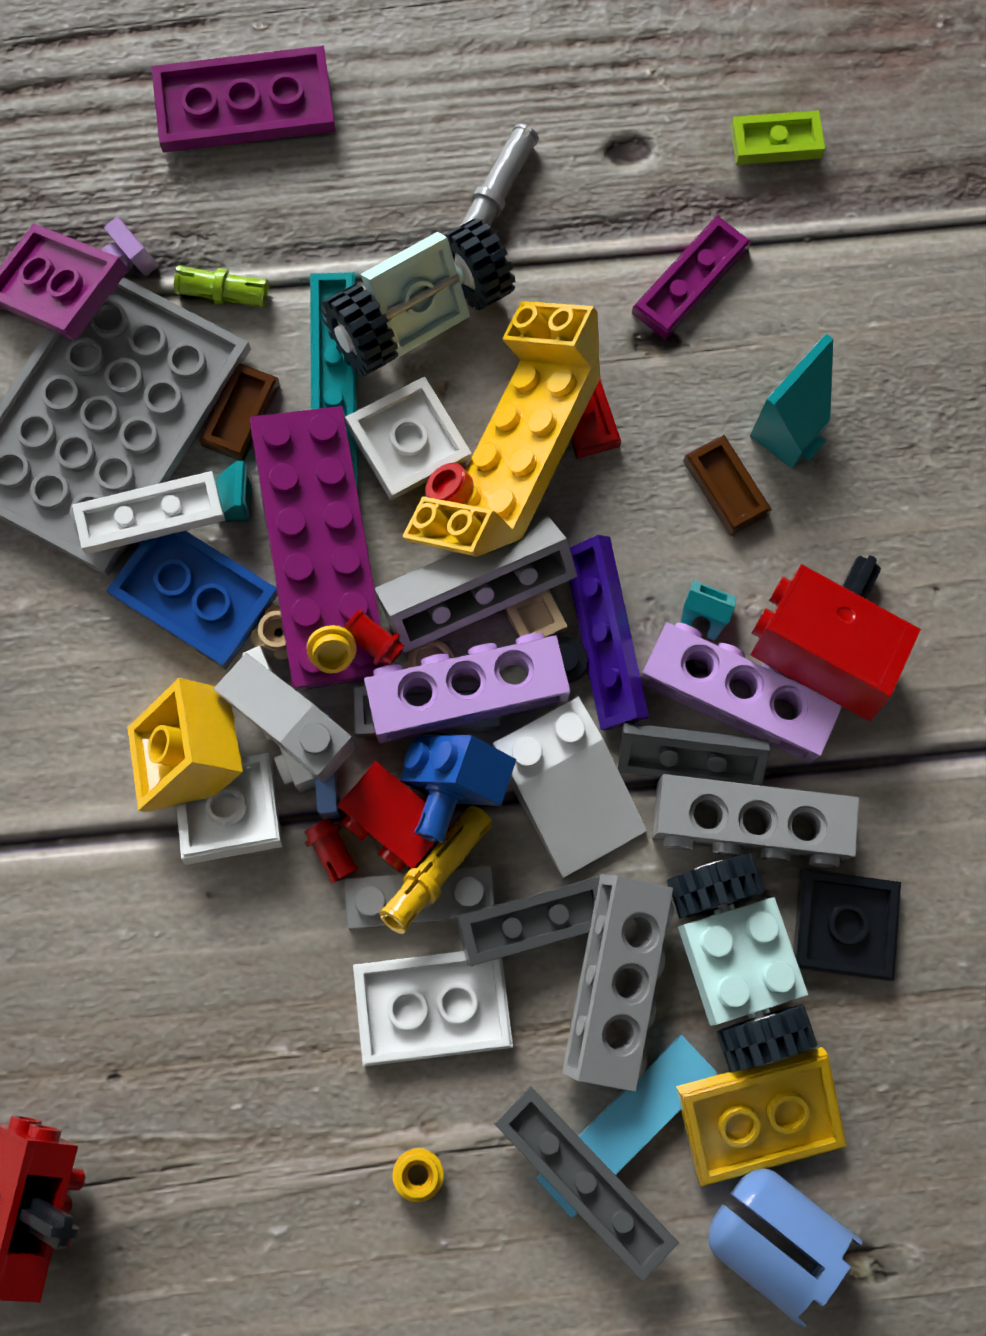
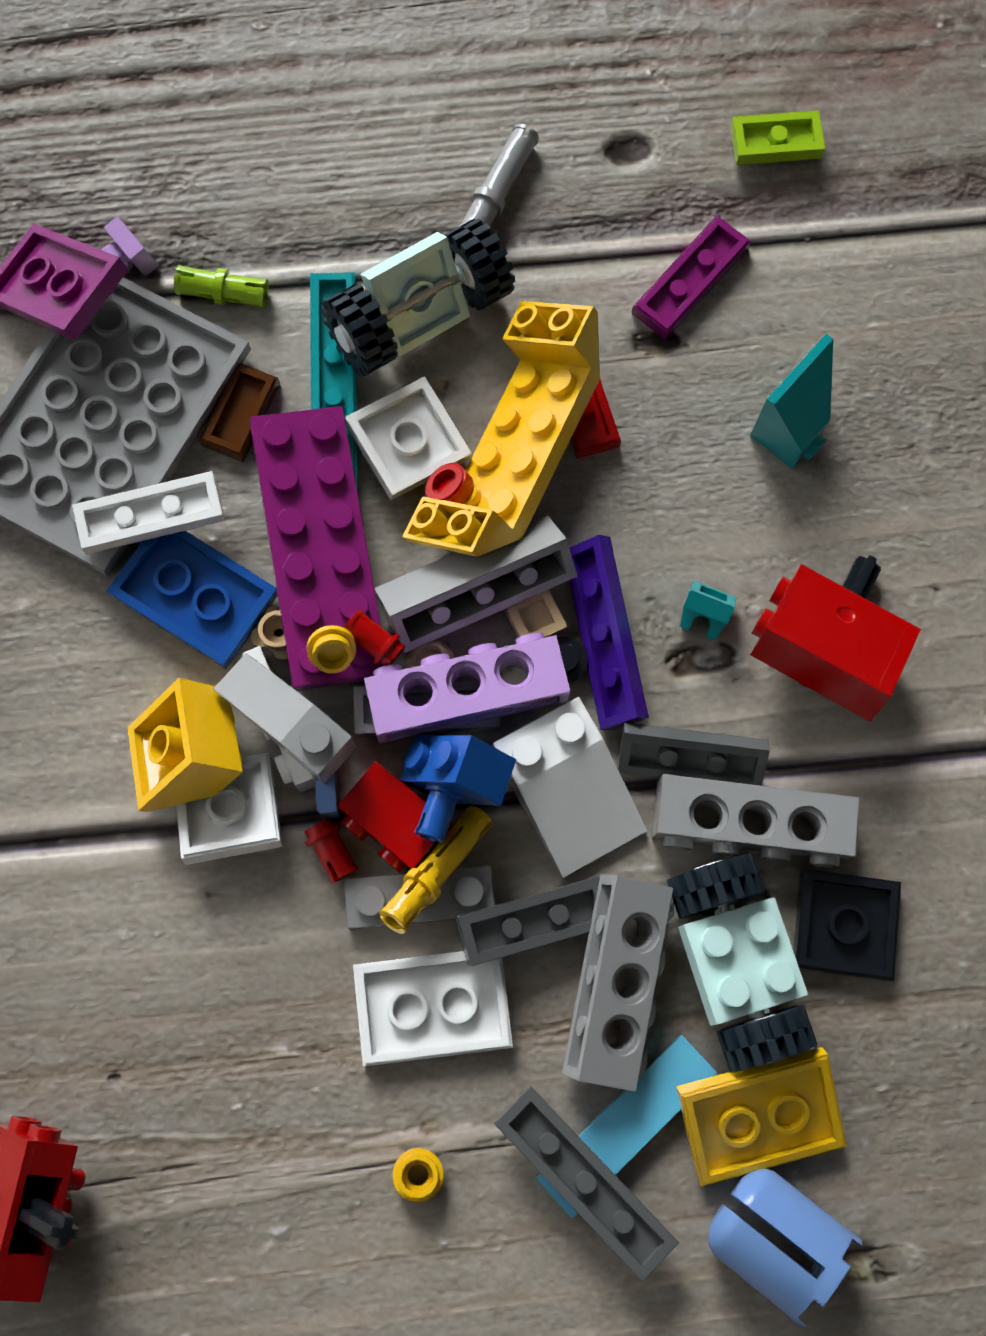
magenta plate [151,45,336,153] -> none
teal slope [216,461,252,521] -> none
lavender brick [640,622,842,764] -> none
reddish brown tile [683,434,772,536] -> none

